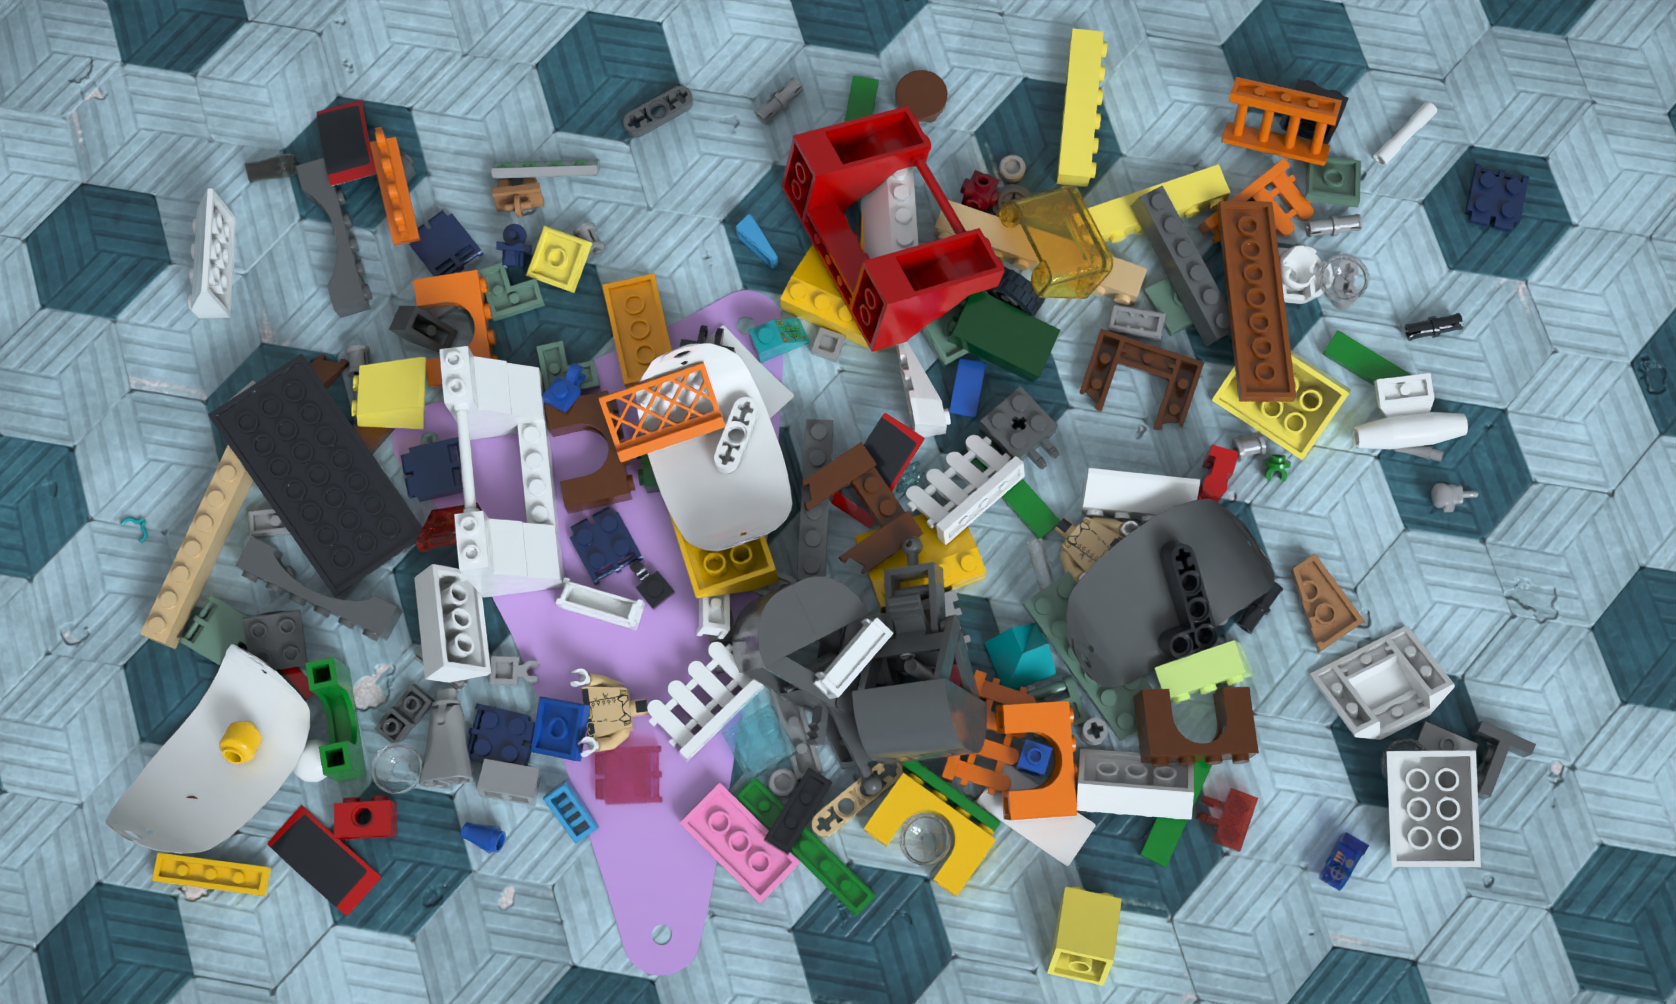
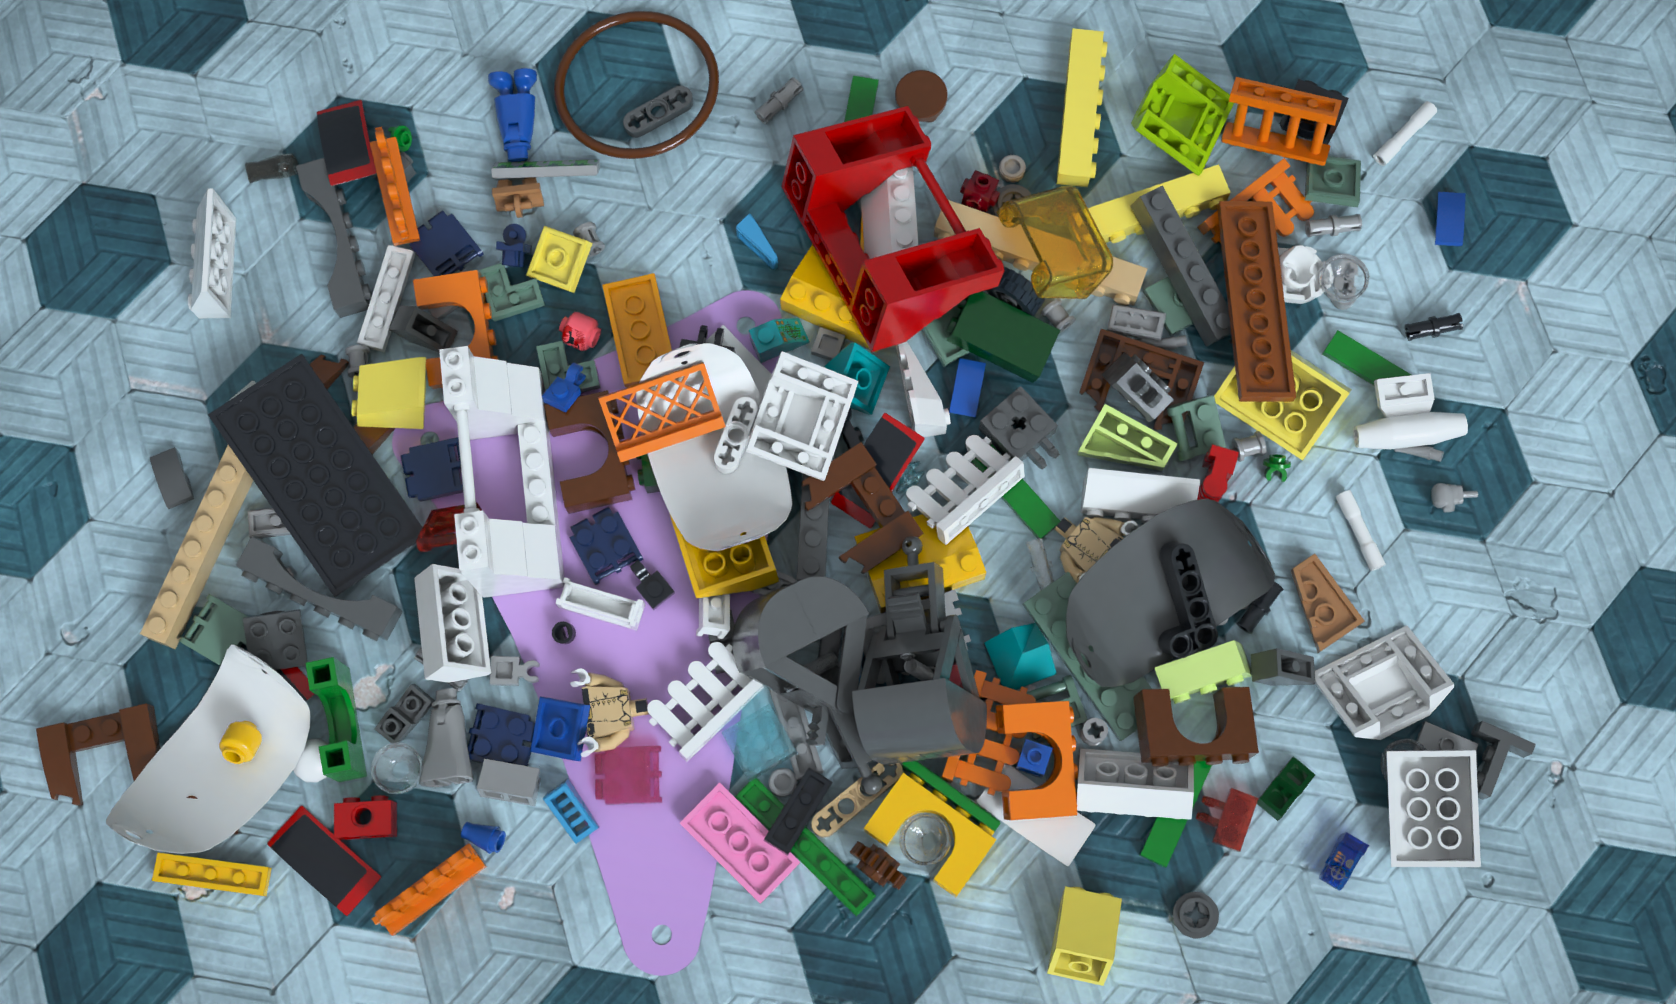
teal piece [120,517,148,543] -> none
white container [813,618,893,699] -> none
dark blue plate [1465,164,1529,233] -> none
none -> reddish brown wedge [36,703,161,806]
none -> dark grey slope [150,447,194,509]
none -> white plate [357,245,416,352]
none -> orange fence [372,843,487,936]
none -> green plate [388,125,412,152]
none -> blue piece [488,68,537,162]
none -> black hinge [552,621,576,644]
none -> reddish brown piece [554,11,719,159]
none -> coral head [559,312,601,351]
none -> white slope [746,351,858,481]
none -> teal slope [824,342,891,415]
none -> black plate [841,407,864,449]
none -> reddish brown gear [850,841,907,890]
none -> light grey bush [1040,298,1076,333]
none -> yellowish green wedge [1077,404,1177,471]
none -> dark grey hinge [1102,352,1174,422]
none -> lime slope [1131,54,1234,176]
none -> light grey helmet [1139,335,1187,349]
none -> sand green plate [1166,394,1226,461]
none -> dark grey gear [1172,892,1219,939]
none -> dark grey slope [1251,648,1315,686]
none -> dark green slope [1255,756,1315,821]
none -> white piece [1336,490,1386,571]
none -> blue slope [1435,192,1466,246]

